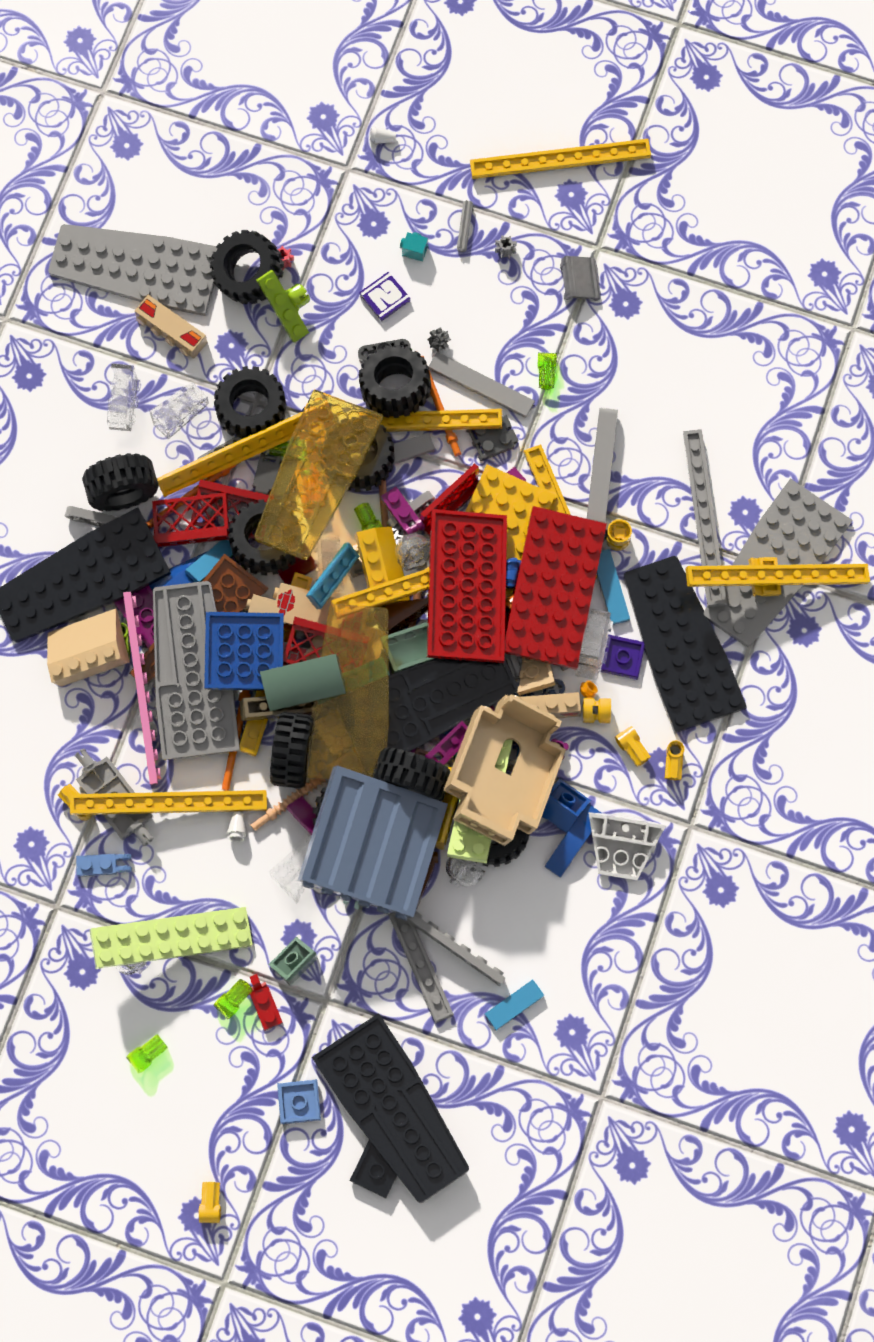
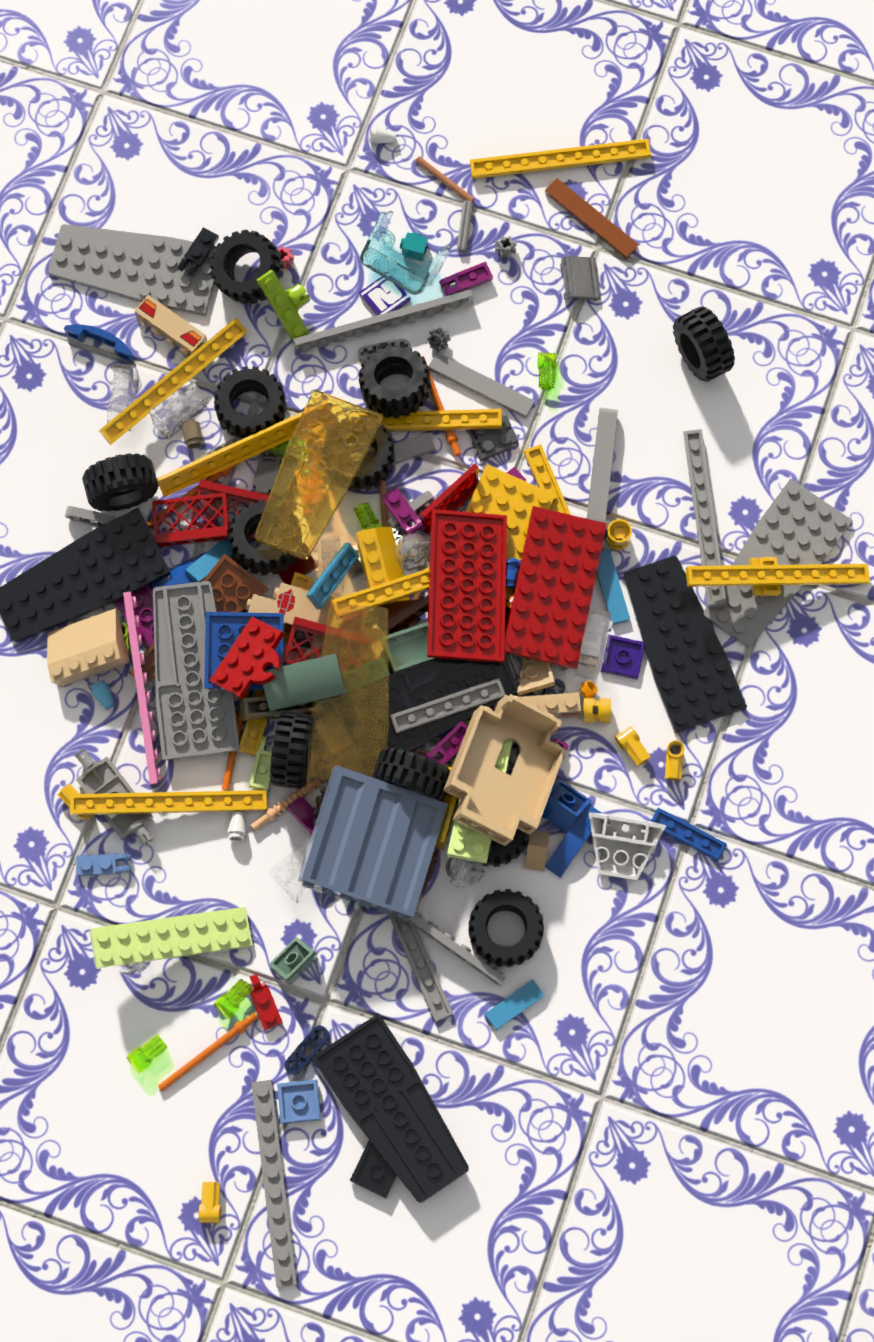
none -> blue slope [64,324,134,363]
none -> medium azure cone [90,680,115,710]
none -> yellow plate [98,318,248,446]
none -> orange bar [158,1012,258,1092]
none -> black hinge [178,227,219,276]
none -> dark tan brick [181,419,203,448]
none -> red plate [209,617,284,699]
none -> yellowish green hinge [249,736,273,792]
none -> light grey plate [251,1080,297,1287]
none -> dark blue beam [284,1025,329,1075]
none -> light grey plate [294,290,473,352]
none -> clear light blue windscreen [360,211,452,295]
none -> light grey tile [390,678,505,734]
none -> nougat bar [415,156,475,202]
none -> magenta plate [439,261,493,296]
none -> black tyre [468,889,544,968]
none -> tan slope [524,830,550,871]
none -> dark orange tile [545,178,639,259]
none -> blue tile [651,807,727,862]
none -> black tyre [673,307,735,382]

